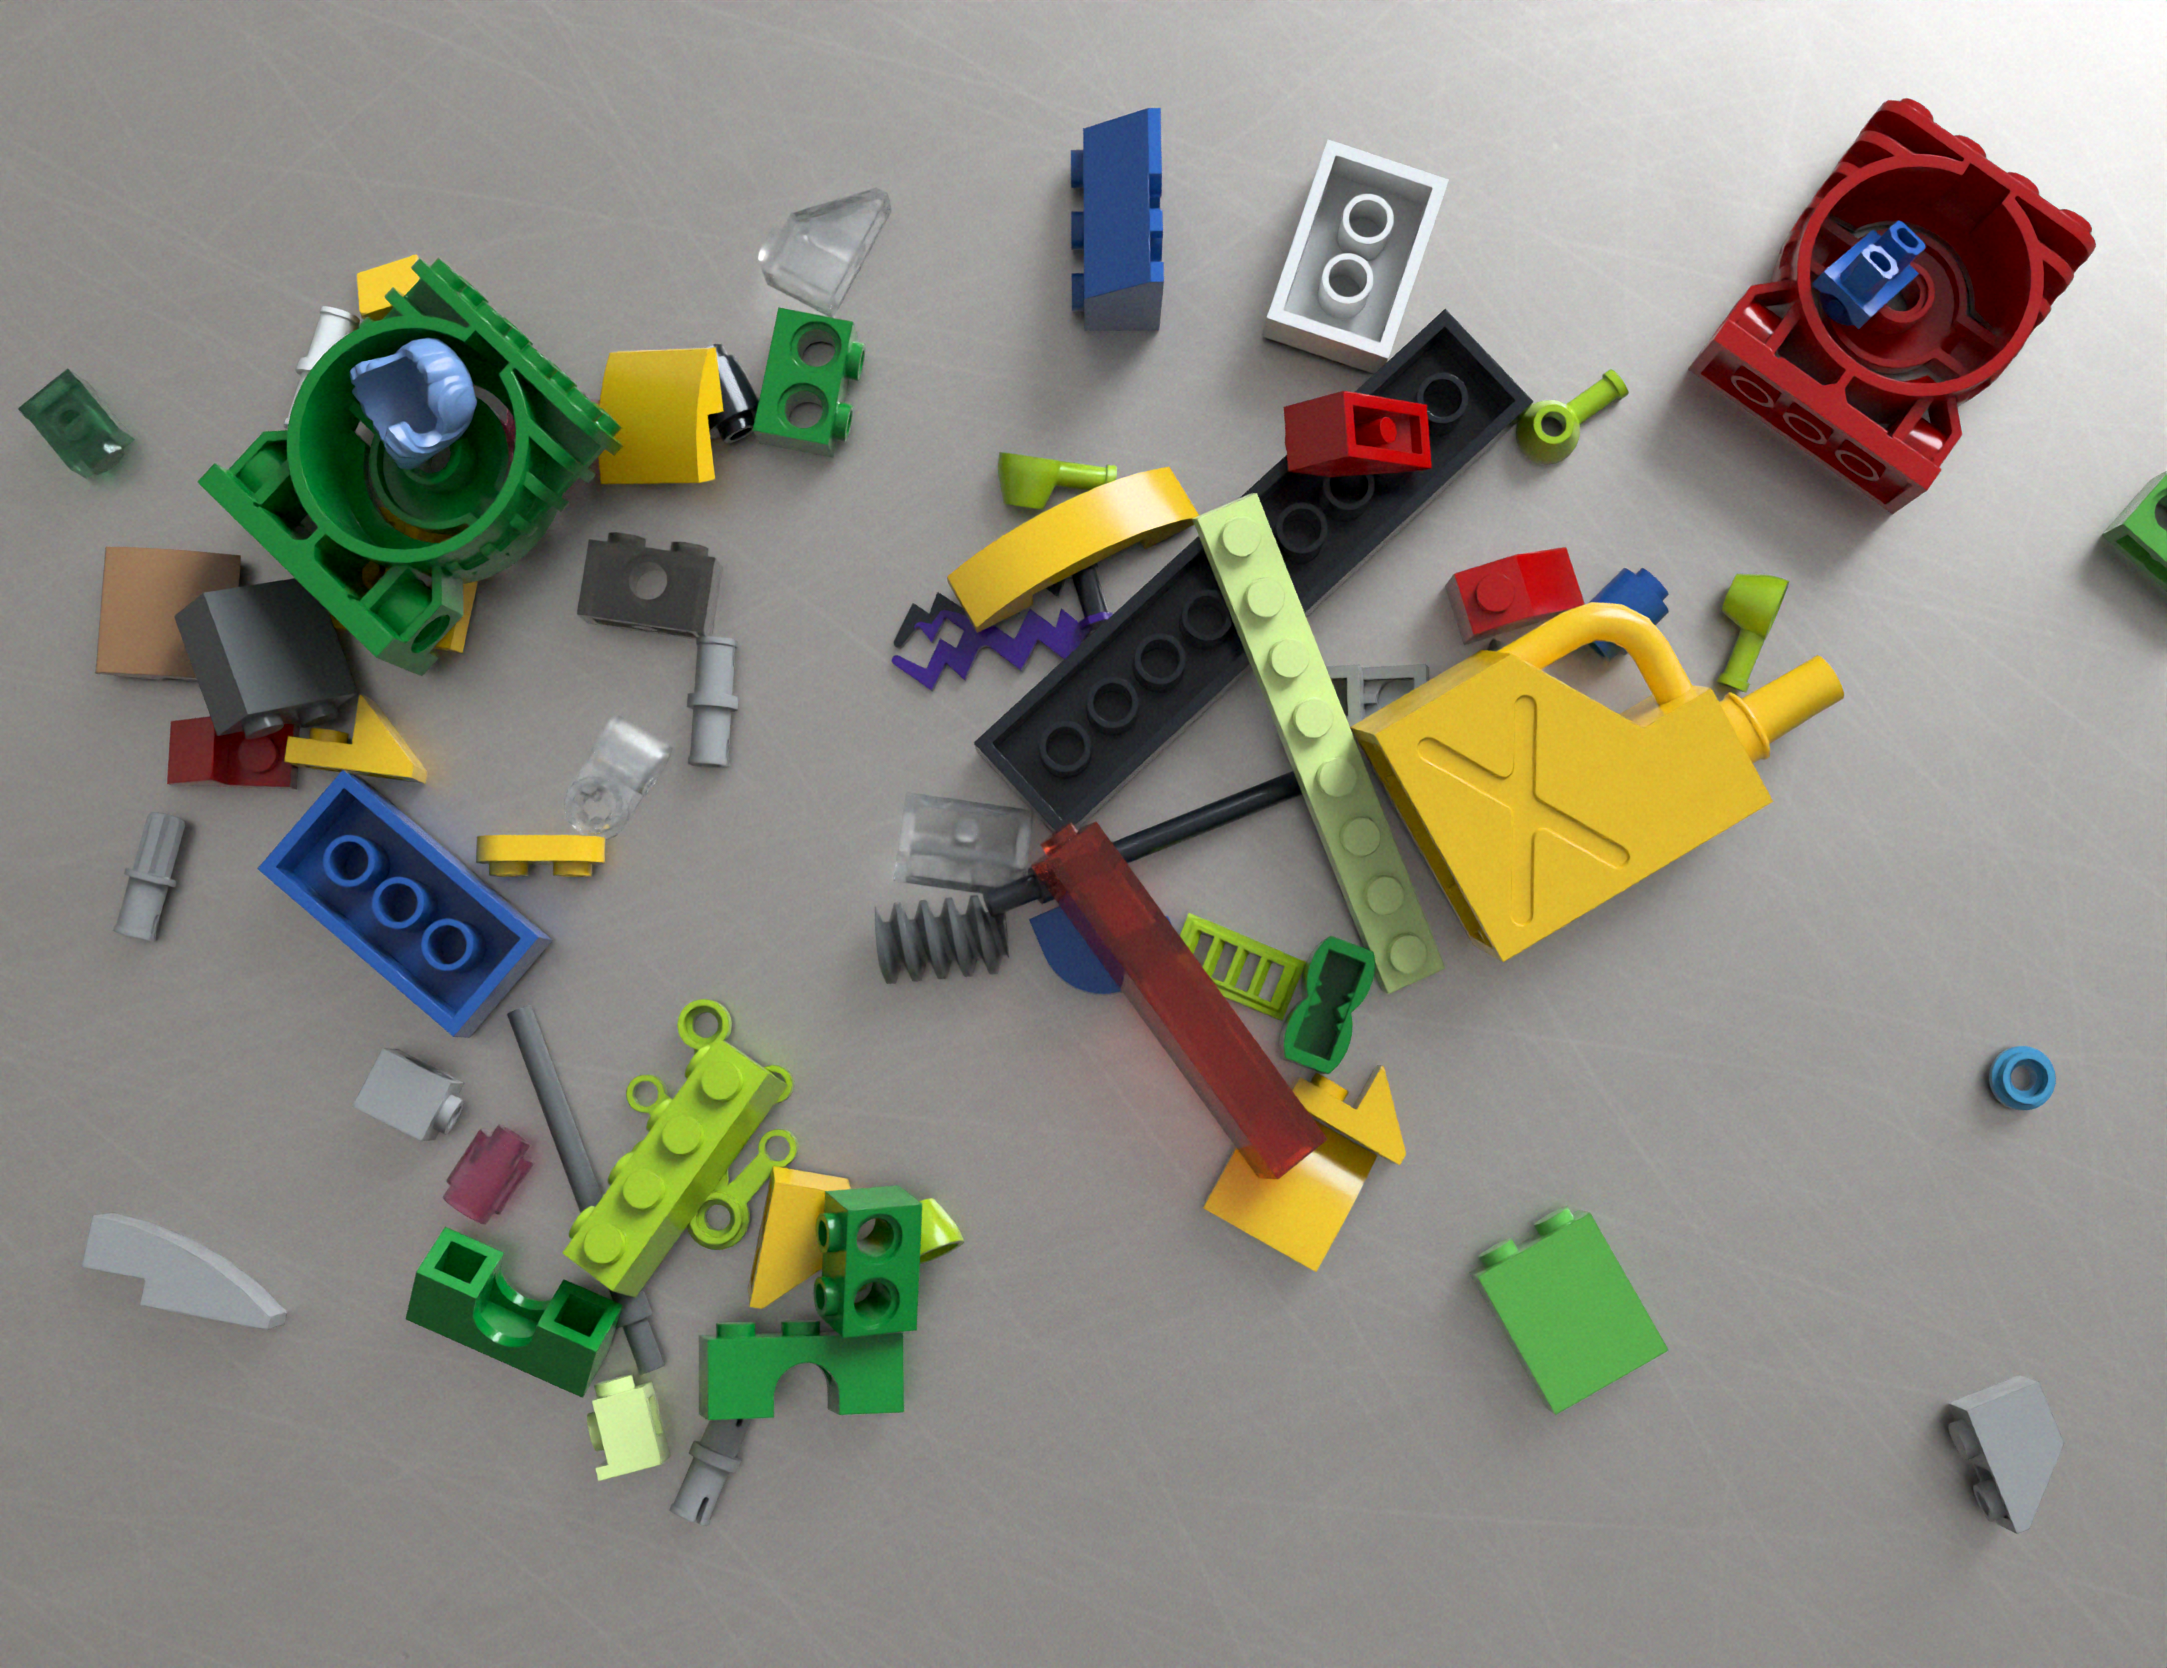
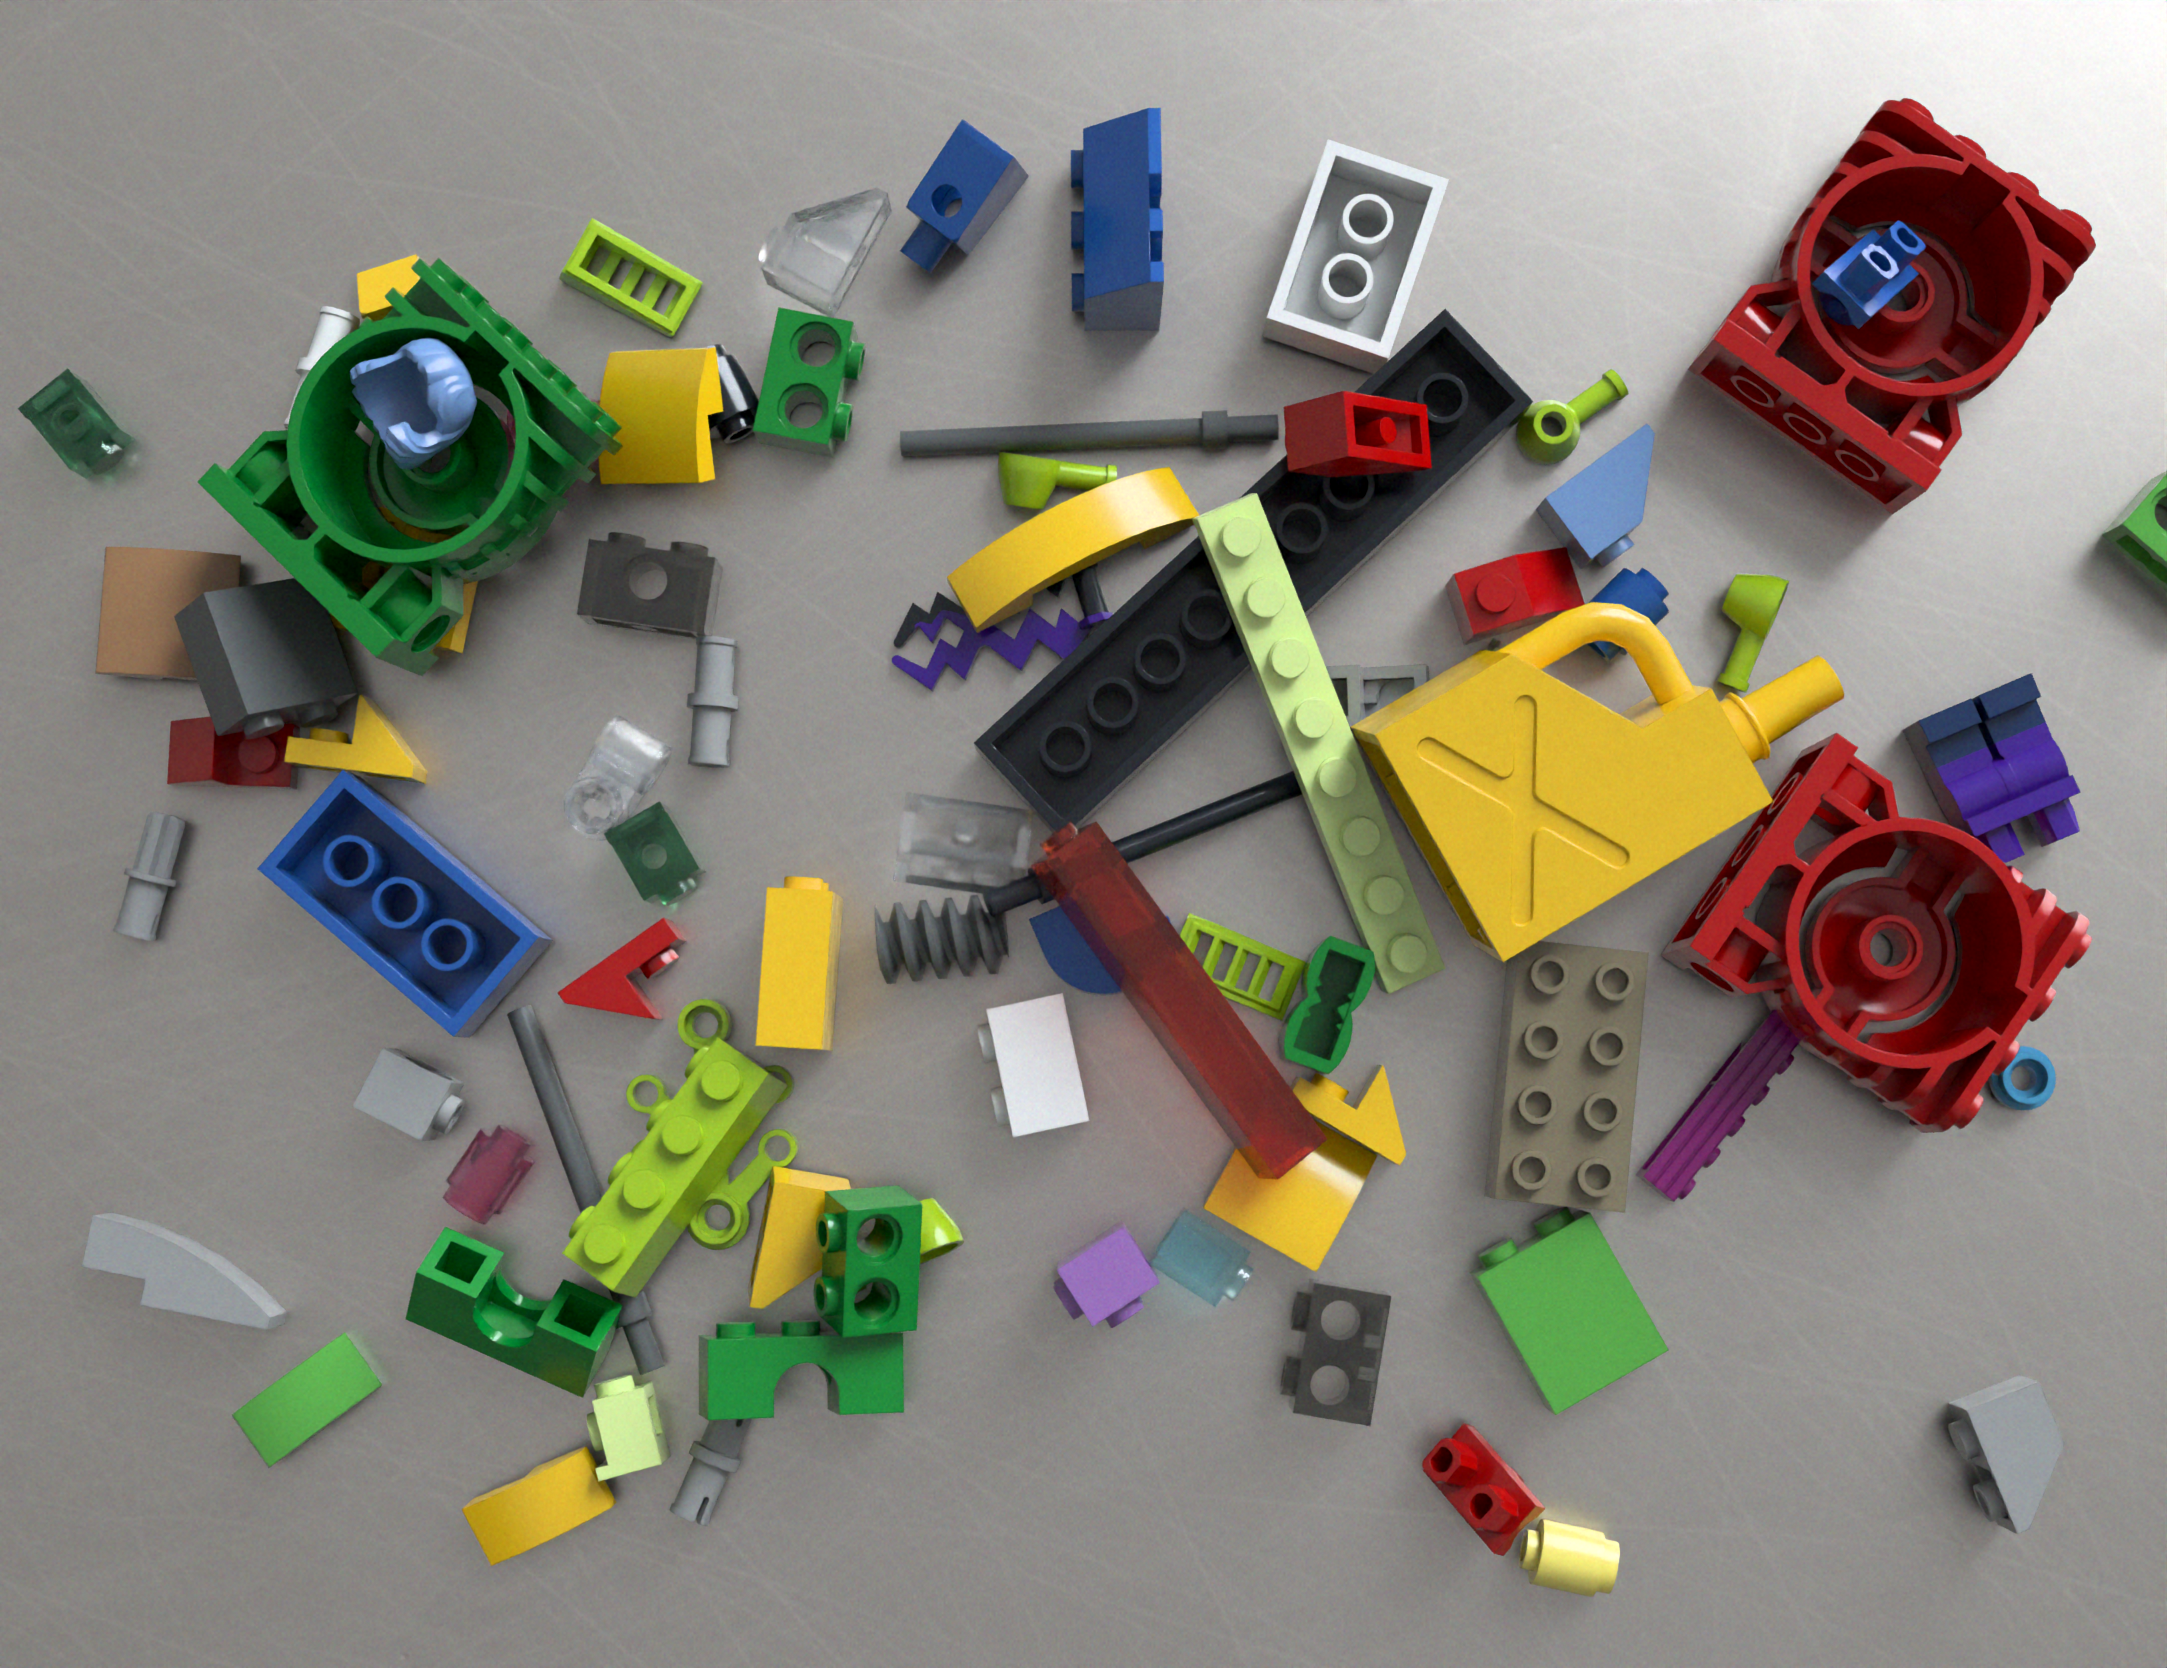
yellow plate [476,835,605,877] -> none
none -> bright green slope [232,1332,382,1468]
none -> yellow slope [461,1446,617,1566]
none -> red slope [557,918,686,1020]
none -> lime slope [559,218,703,338]
none -> clear green brick [604,801,706,907]
none -> yellow brick [755,876,843,1051]
none -> blue torso [900,119,1029,274]
none -> dark grey bar [900,410,1279,456]
none -> white brick [977,993,1090,1137]
none -> medium lavender brick [1053,1220,1160,1328]
none -> clear light blue brick [1149,1207,1253,1307]
none -> clear smoke brick [1280,1278,1391,1426]
none -> red hips [1422,1423,1545,1556]
none -> dark tan brick [1484,941,1649,1213]
none -> light yellow brick [1519,1519,1620,1597]
none -> medium blue slope [1536,424,1655,569]
none -> magenta piece [1636,1009,1800,1202]
none -> red brick [1661,733,2092,1133]
none -> dark purple hips [1902,673,2081,863]

